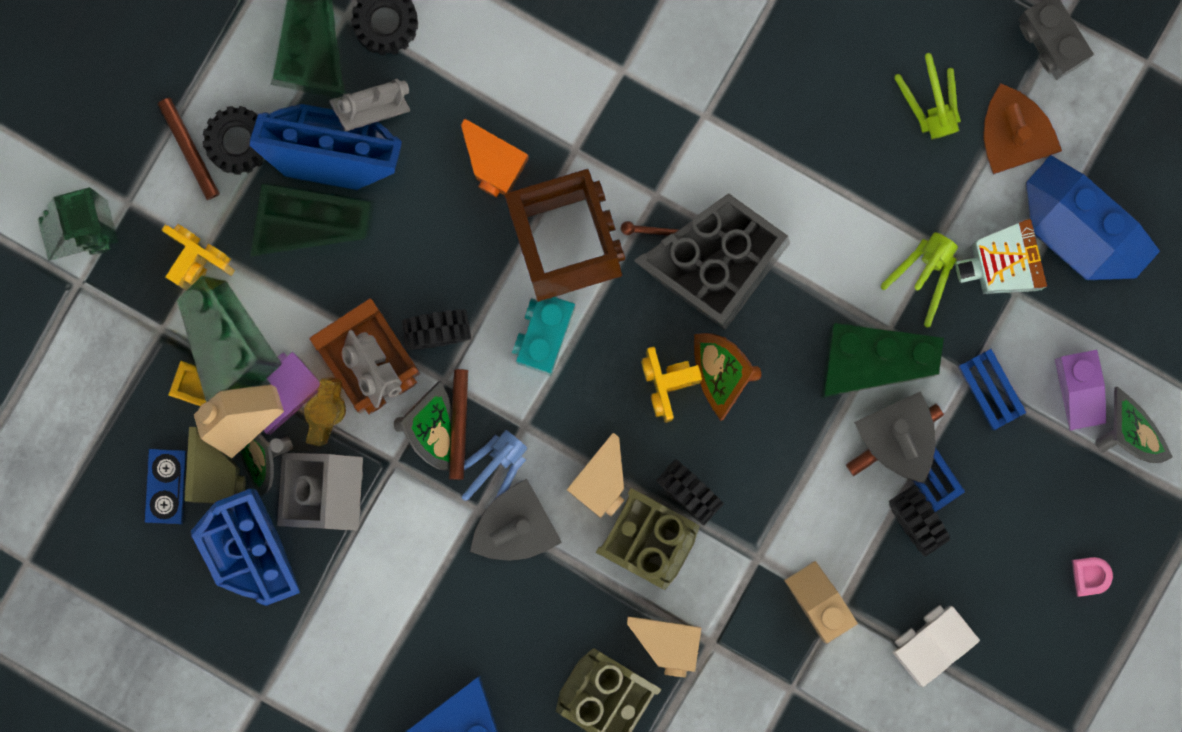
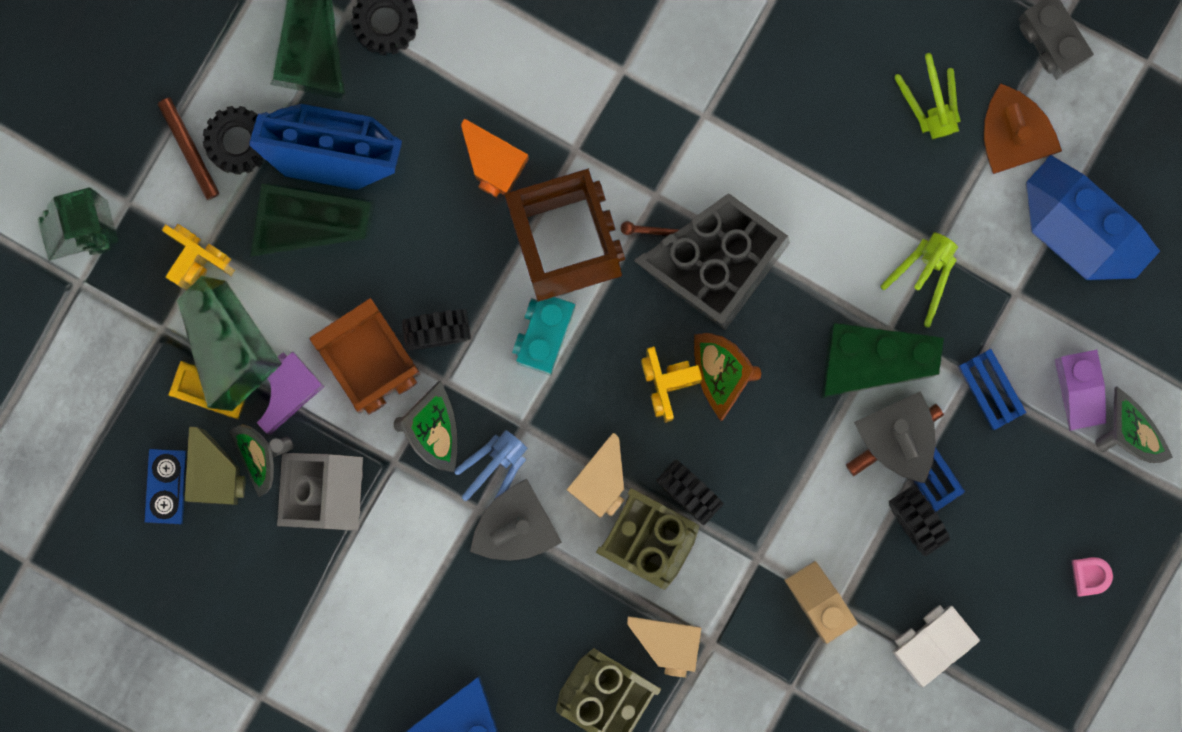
blue wedge [191,489,300,606] -> none
tan slope [194,384,284,458] -> none
clear yellow piece [304,376,346,446] -> none
light grey hinge [330,79,410,132] -> none
light grey hinge [342,330,402,409] -> none
copper bar [449,369,468,480] -> none
torso [955,219,1047,294] -> none

